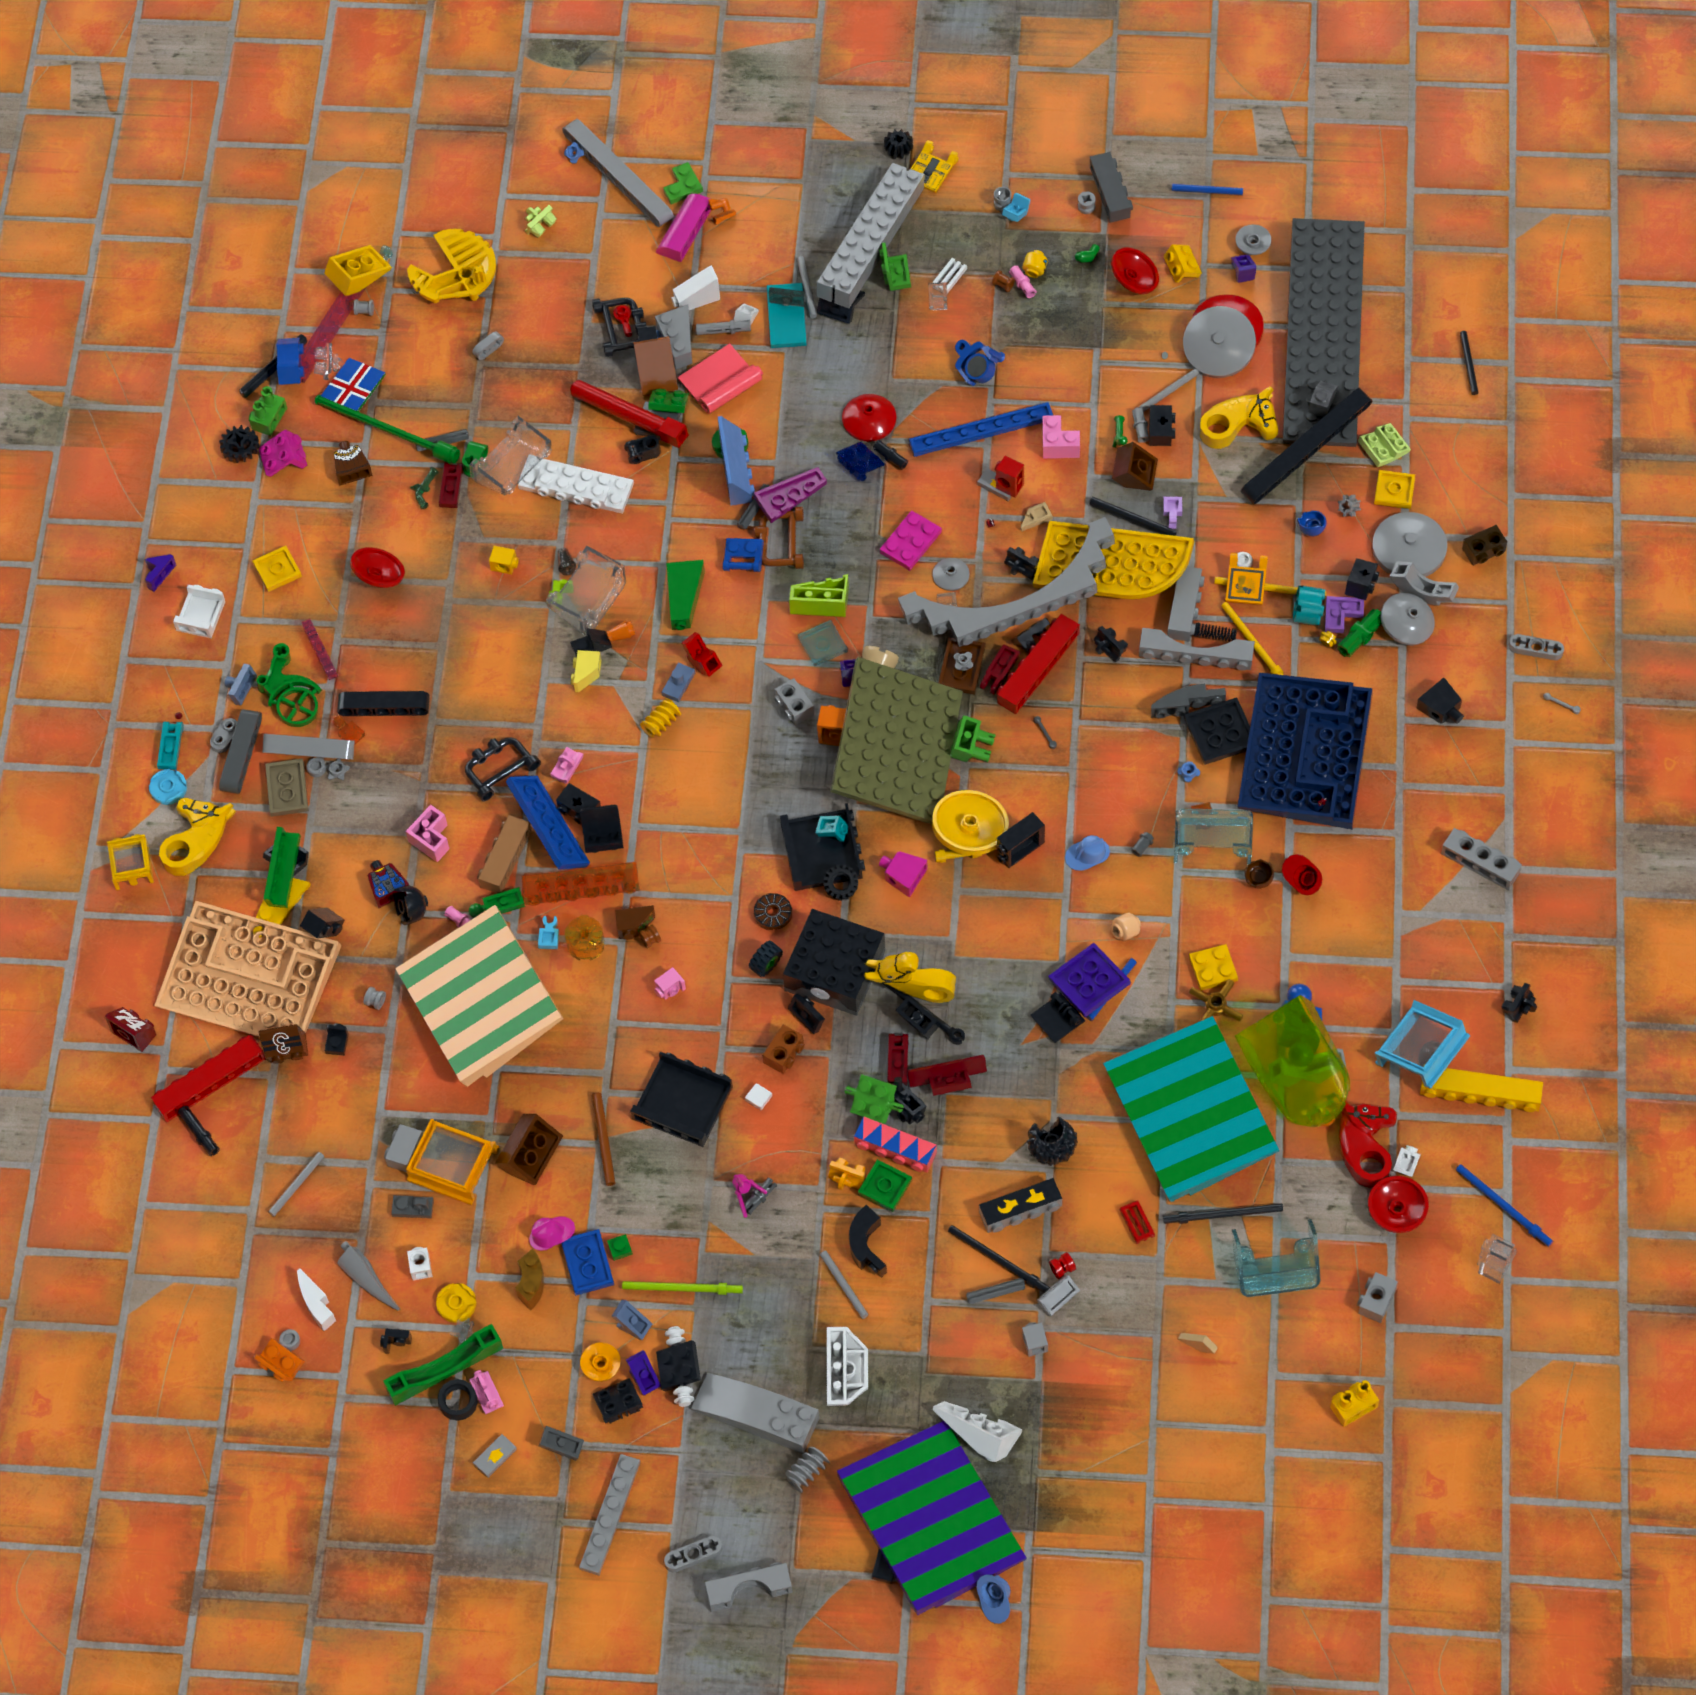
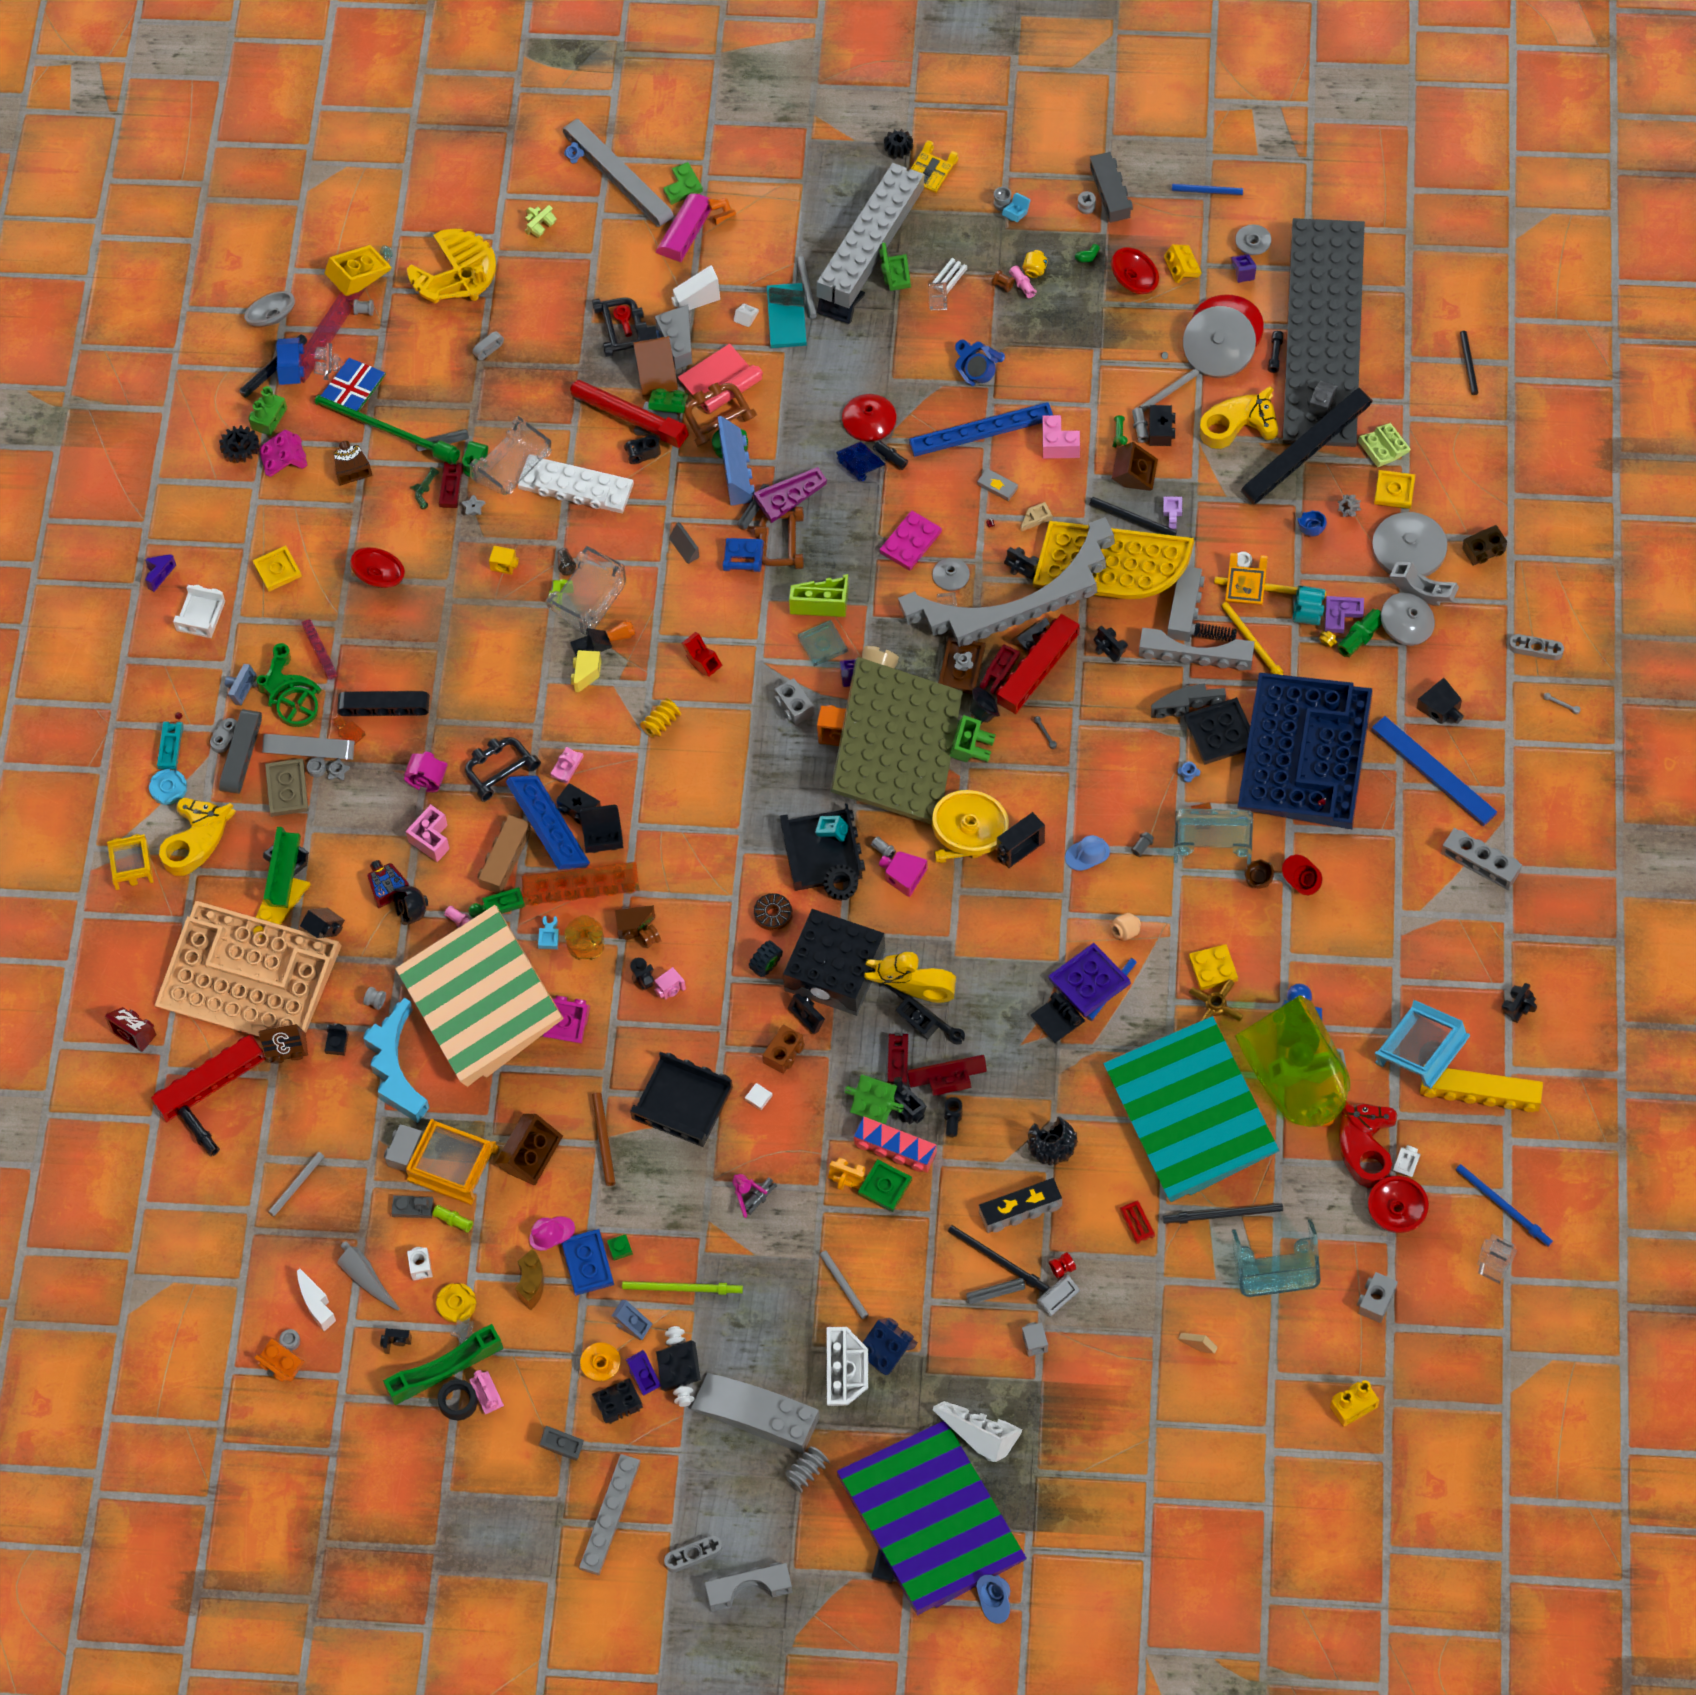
light grey tile [473,1434,517,1478] -> none
sand blue tile [661,662,695,703] -> none
green slope [666,560,705,630] -> none
light grey pin [696,320,751,335] -> none
black arch [849,1205,887,1278] -> none
red brick [994,456,1024,498] -> none
black brick [1345,558,1380,600] -> none
none -> light grey dish [244,291,295,327]
none -> medium azure arch [363,998,430,1123]
none -> dark pink brick [404,751,448,792]
none -> lime pin [433,1205,473,1233]
none -> light grey plate [462,495,485,515]
none -> dark pink plate [543,995,590,1044]
none -> black hips [630,957,655,991]
none -> dark grey slope [669,522,699,564]
none -> dark orange bar [684,382,757,447]
none -> dark blue bracket [863,1318,918,1375]
none -> light grey pin [871,837,896,859]
none -> black axle [944,1097,963,1138]
none -> black piece [970,687,1000,724]
none -> black bar [1268,331,1284,373]
none -> blue tile [1371,716,1497,826]

